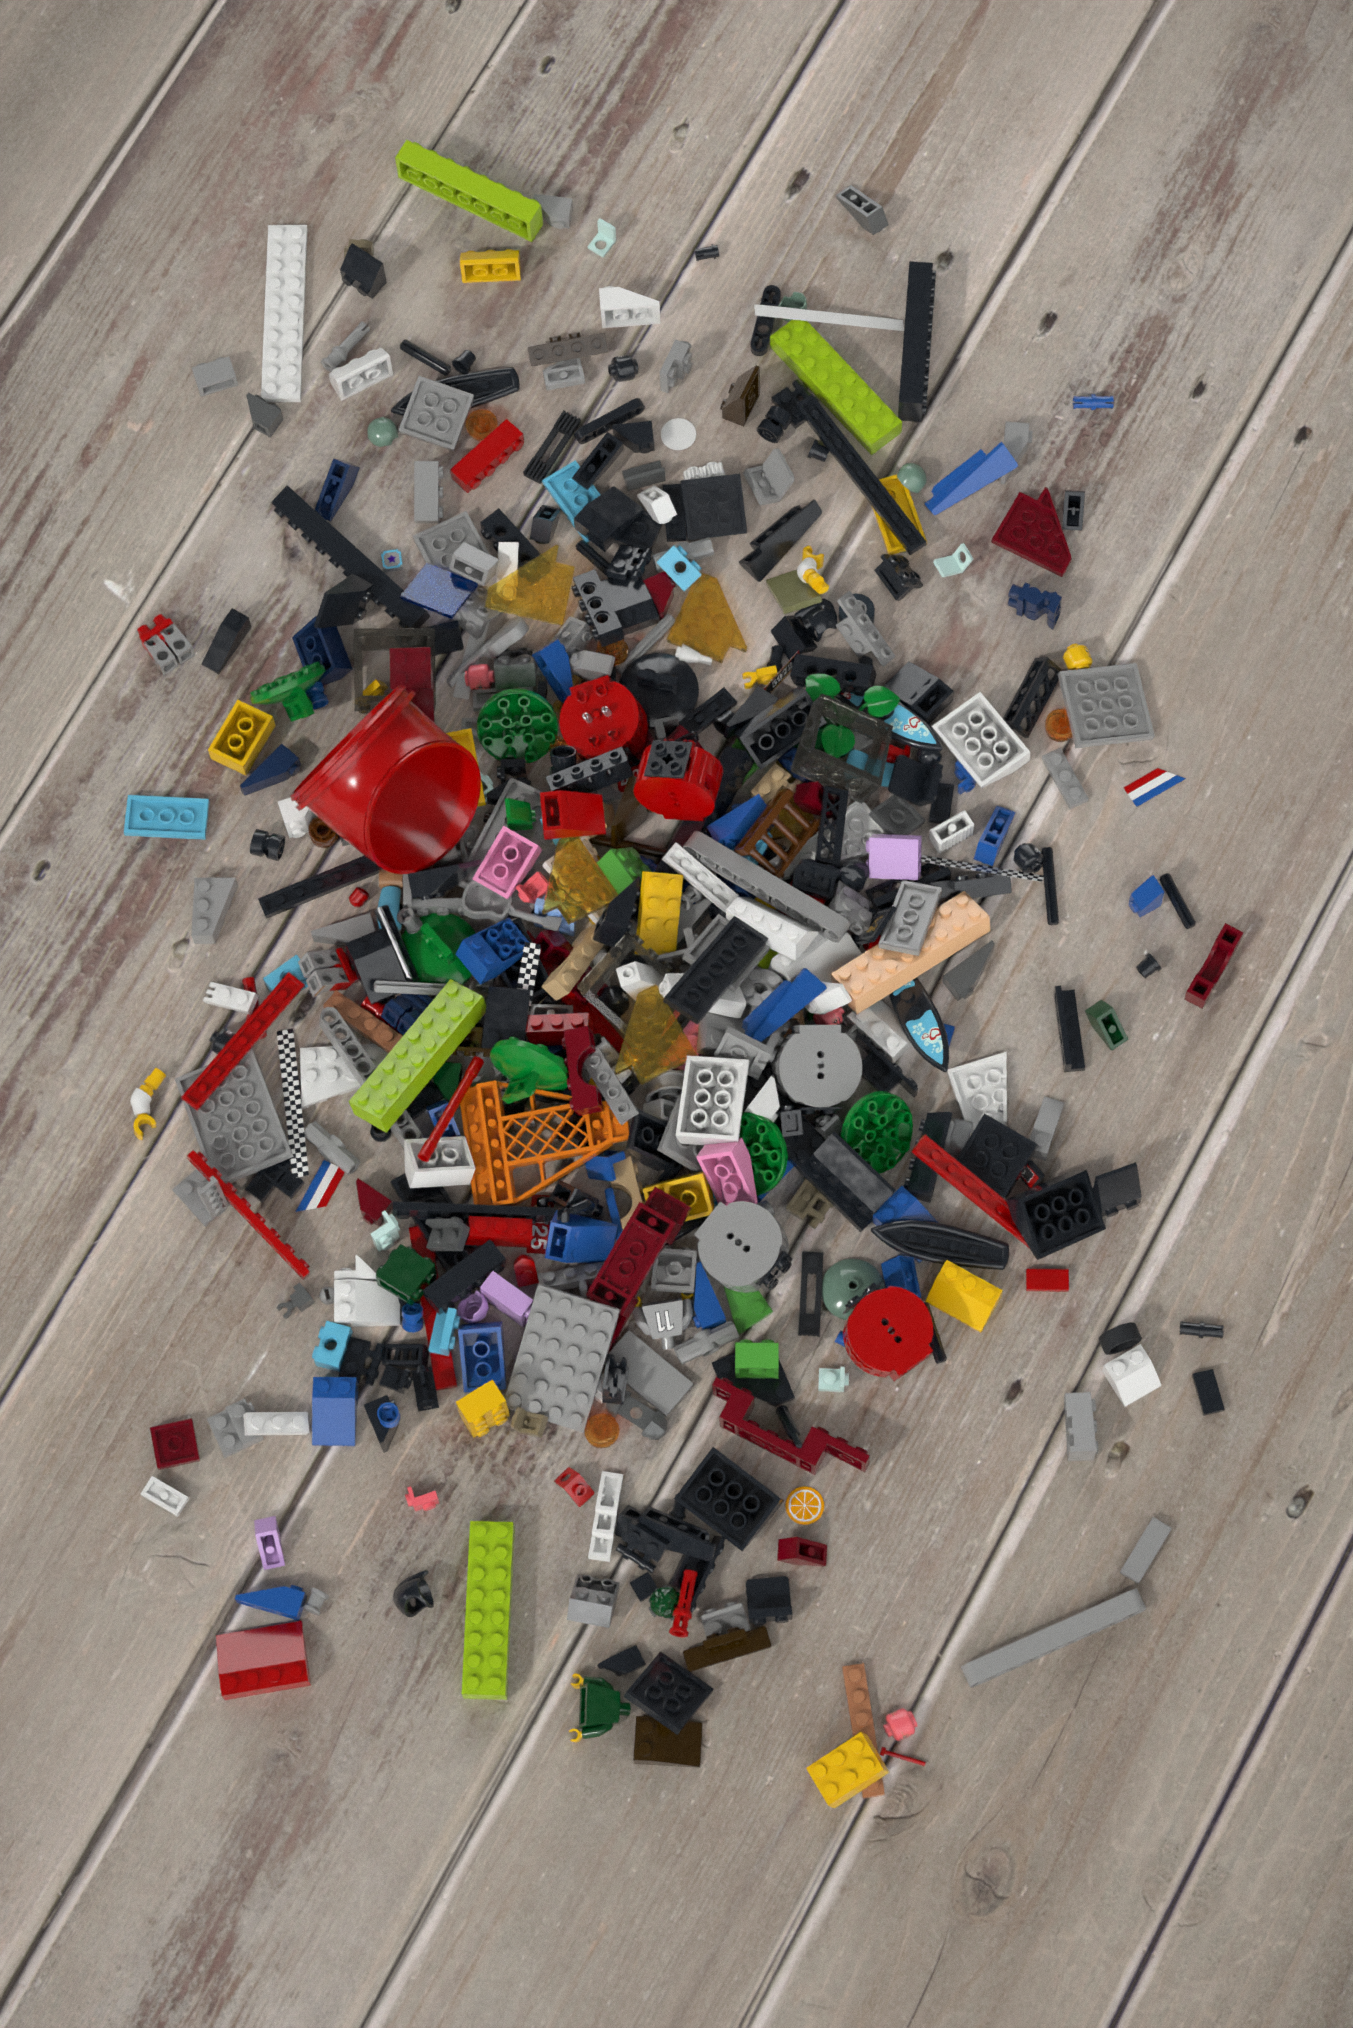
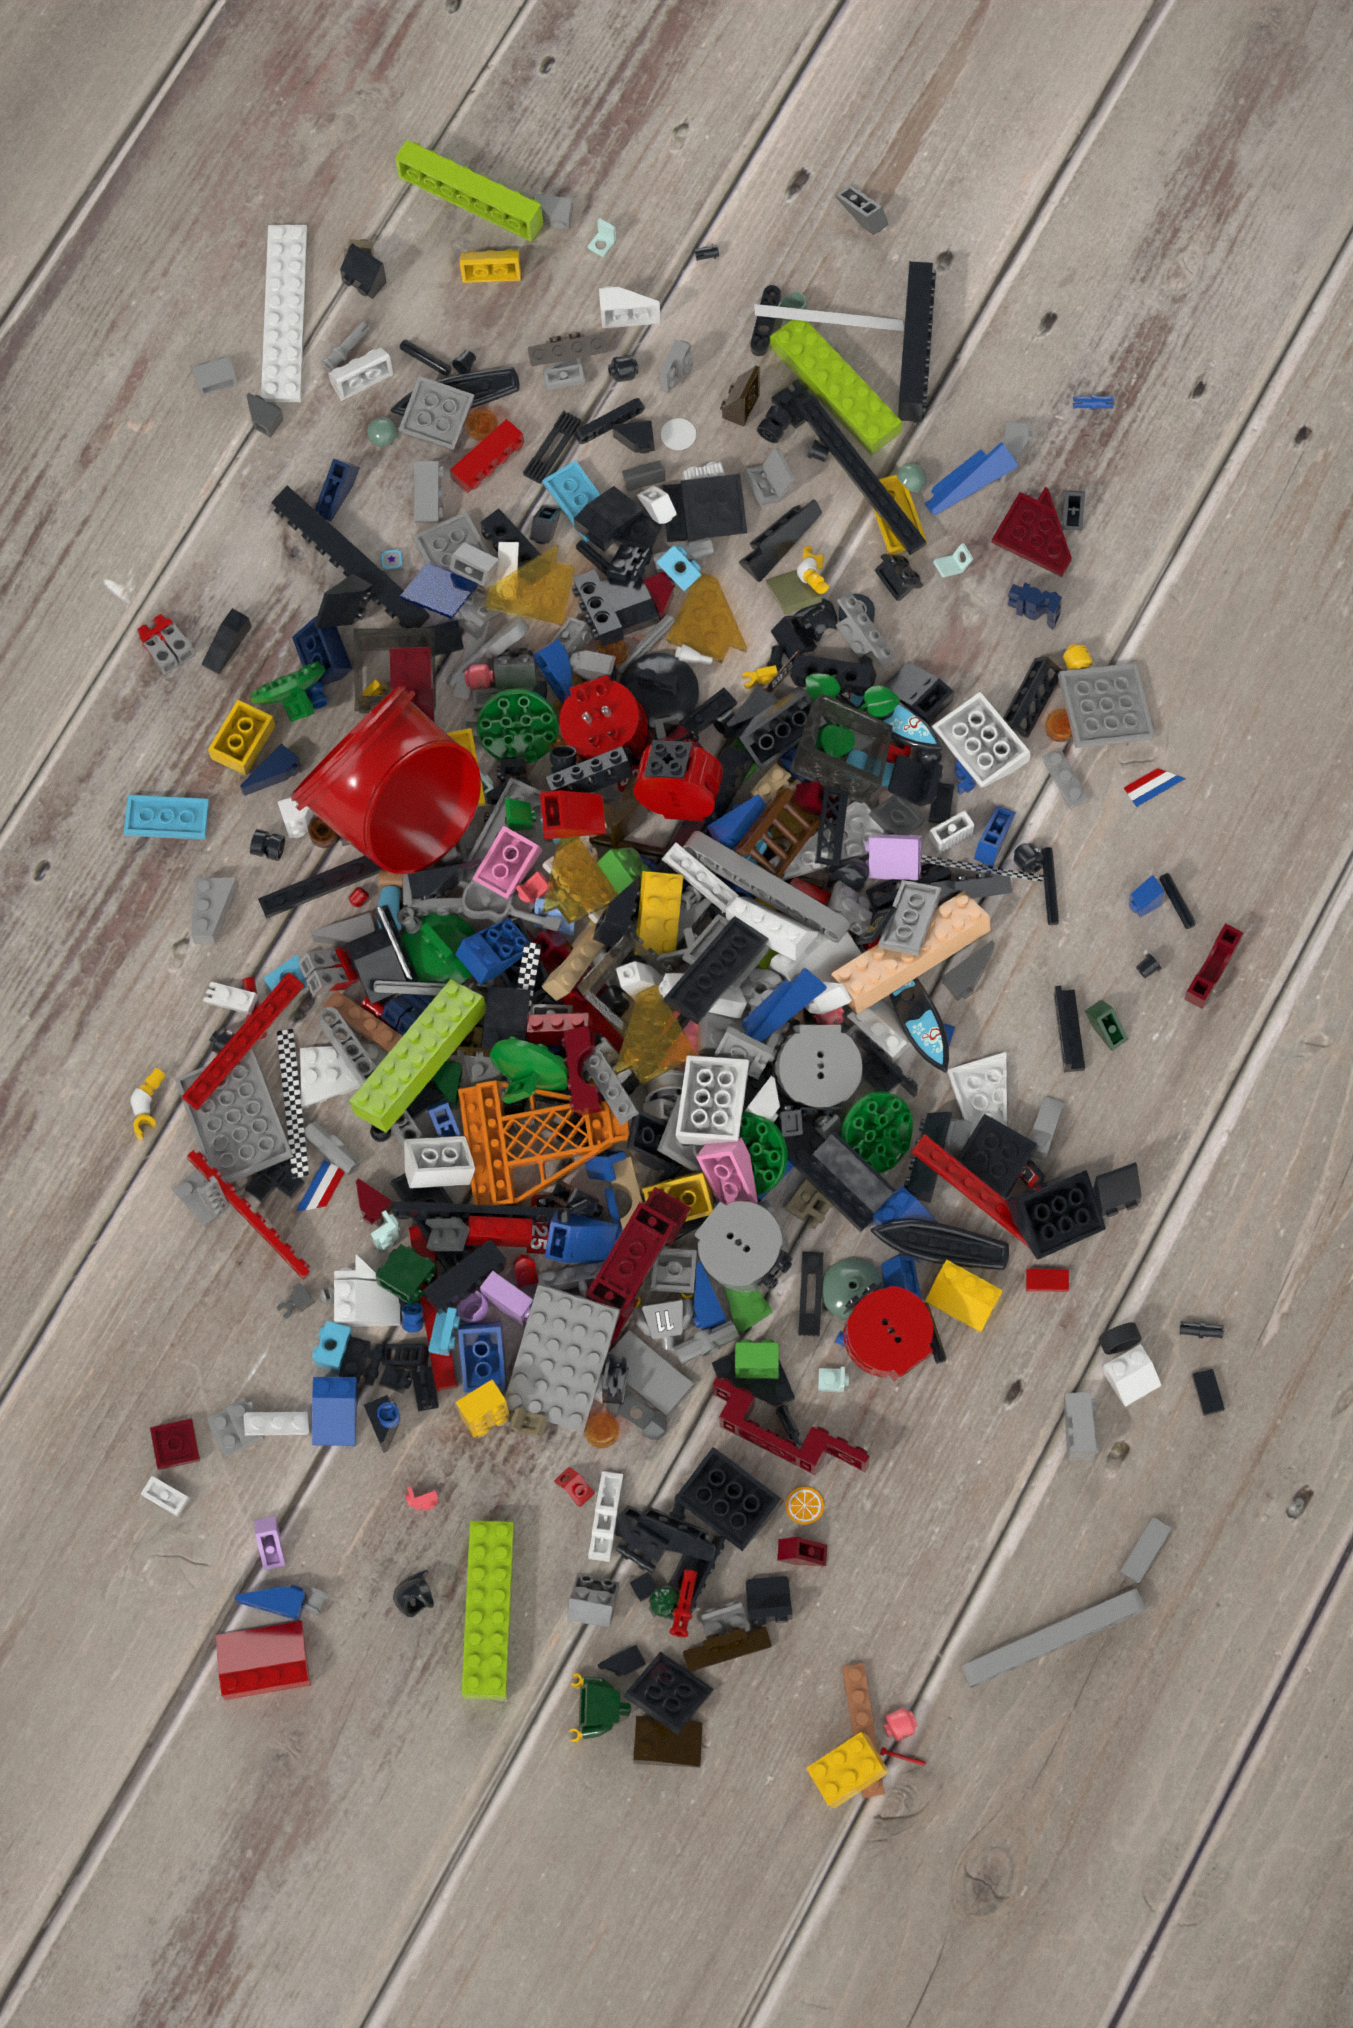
red piece [417,1056,485,1162] -> none
black slope [572,432,624,491] -> none
black bracket [789,859,841,901] -> none

